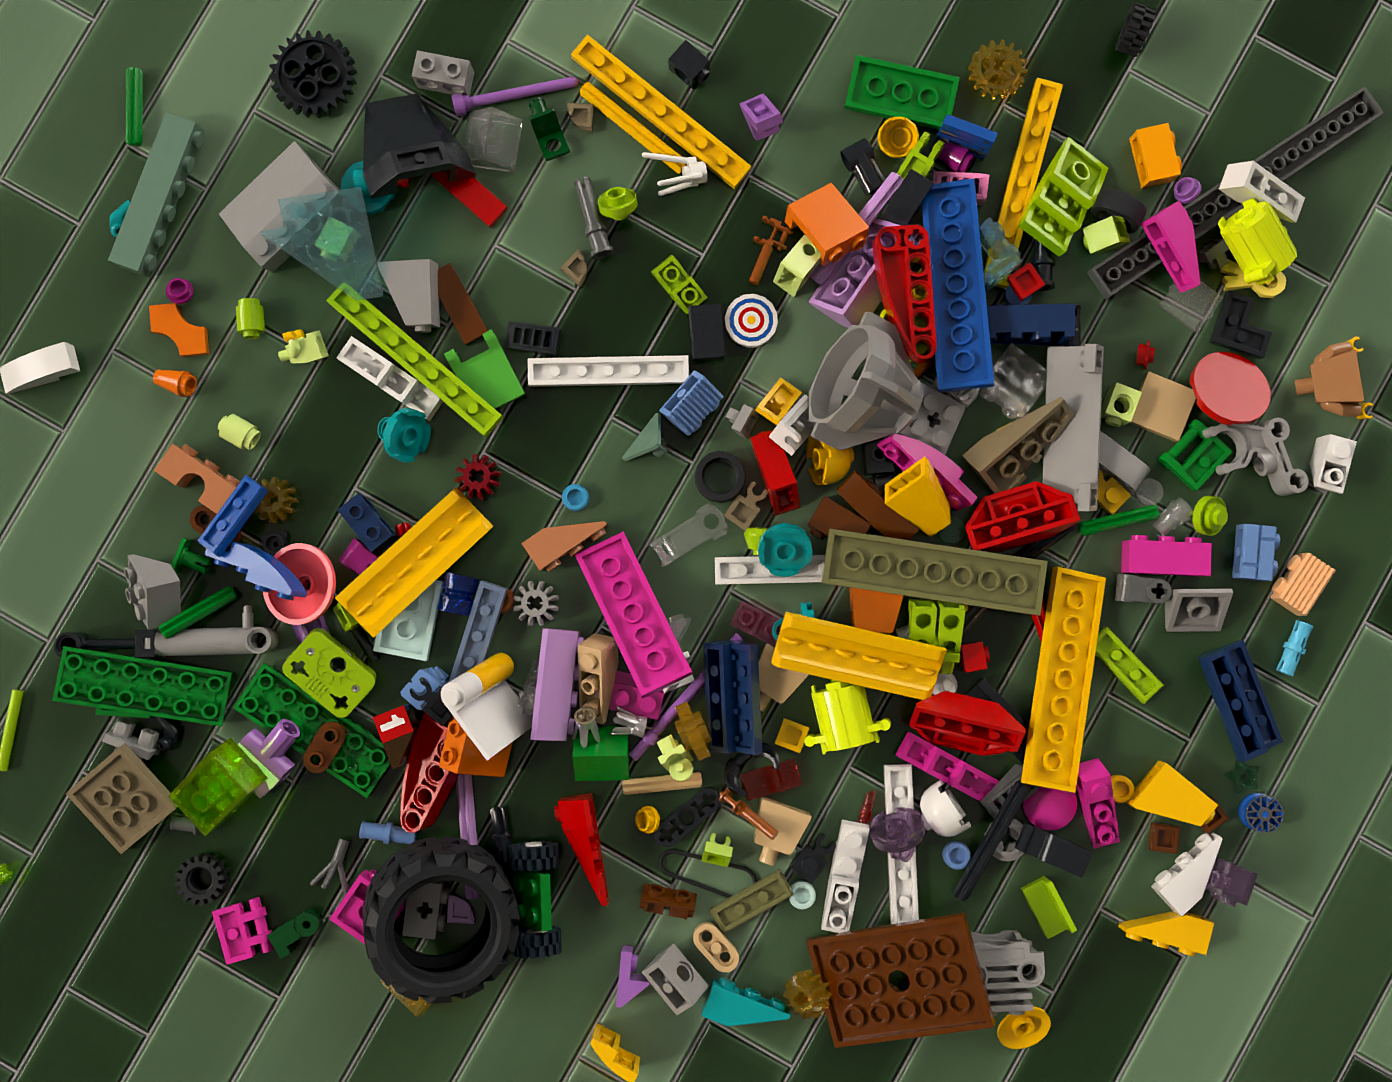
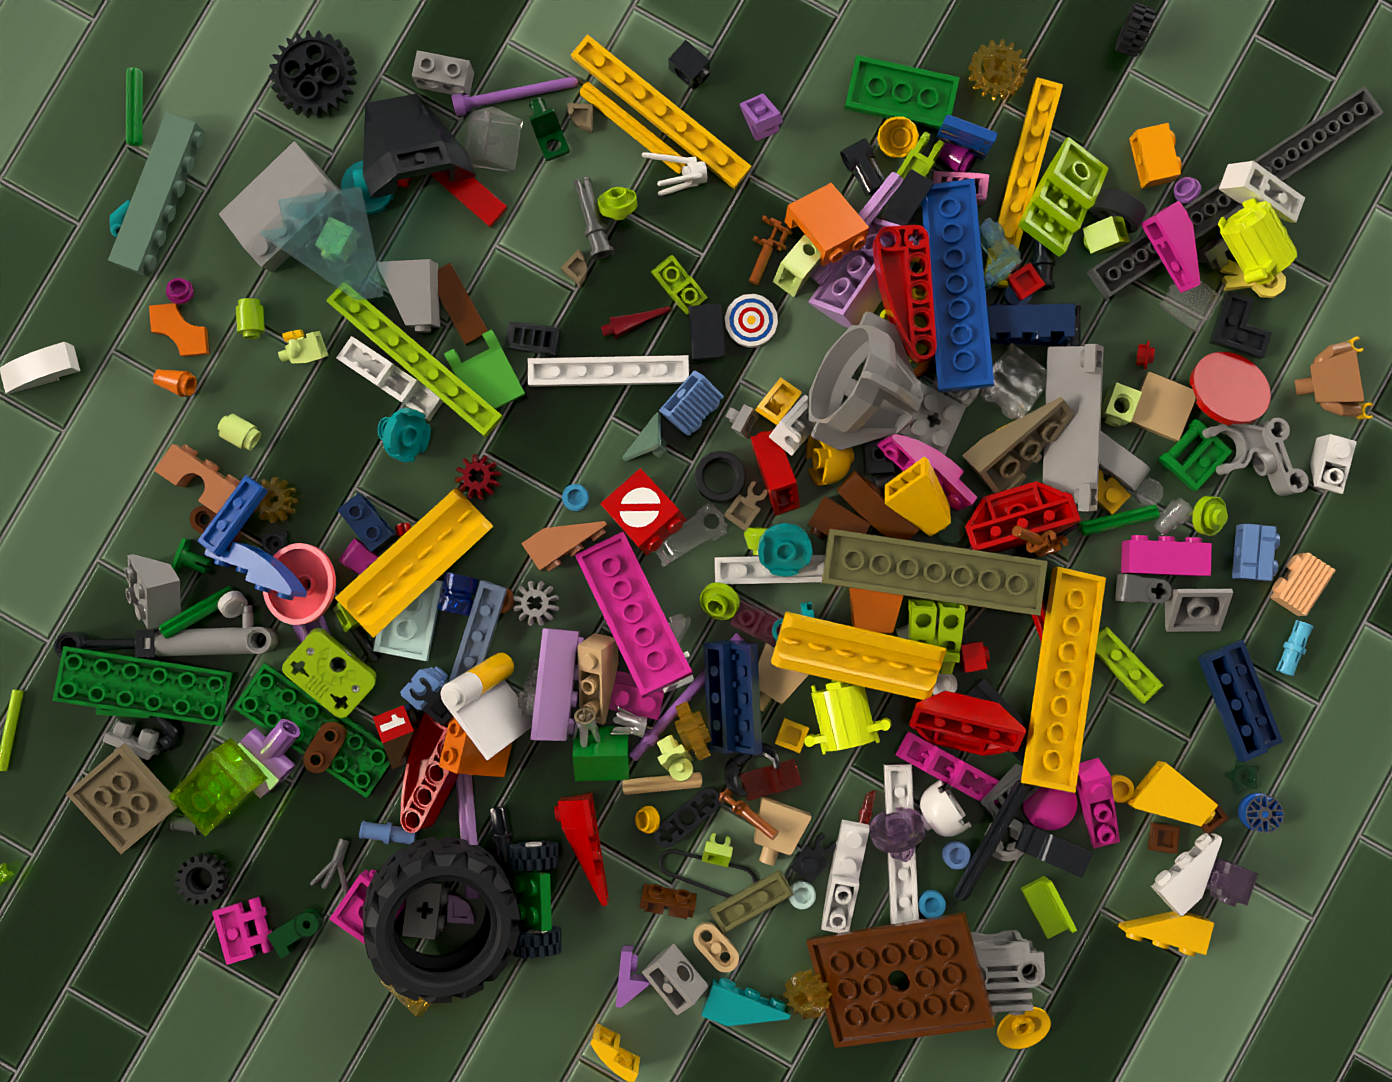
none -> white tile [218,591,247,618]
none -> red brick [600,468,687,556]
none -> dark red piece [601,306,671,339]
none -> lime plate [700,582,740,620]
none -> dark azure tile [918,890,946,918]
none -> dark orange piece [1012,526,1069,557]

